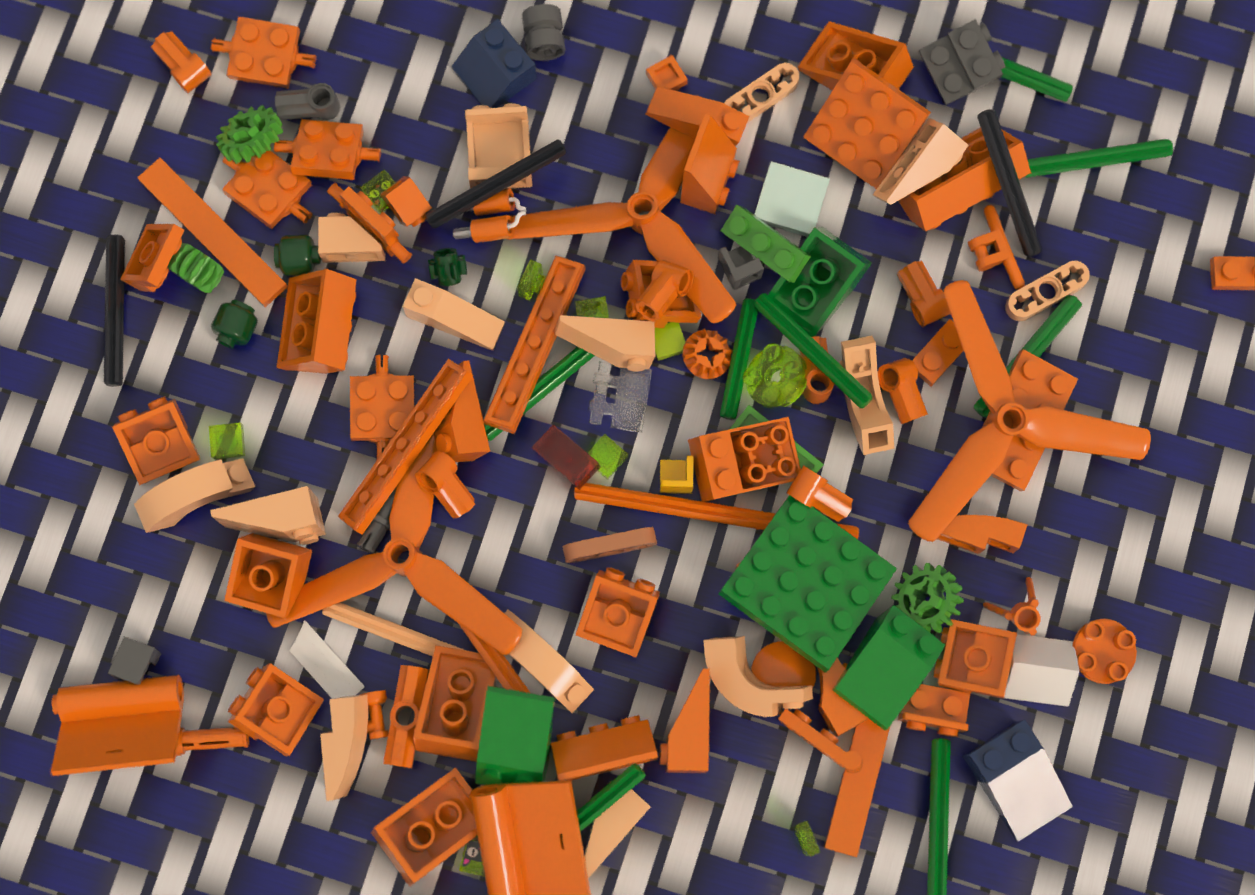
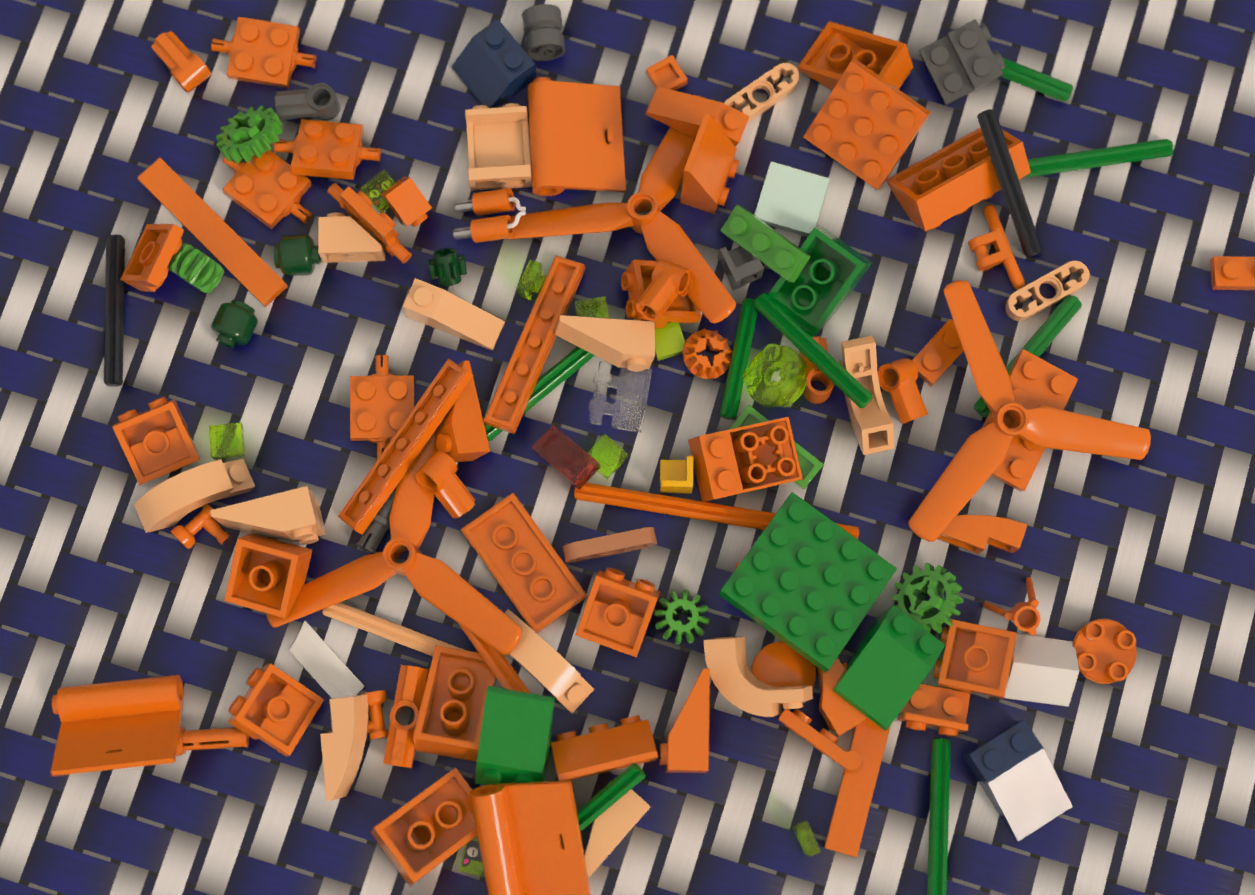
dark grey panel [108,637,161,685] -> none
orange slope [276,269,357,374] -> none
black axle [426,139,566,228] -> none
orange piece [786,465,853,522] -> none
light nougat slope [873,118,969,205] -> none
orange piece [897,260,951,327] -> none
none -> orange piece [170,504,231,550]
none -> orange tile [461,493,588,633]
none -> orange door [527,77,626,196]
none -> bright green gear [654,589,709,645]

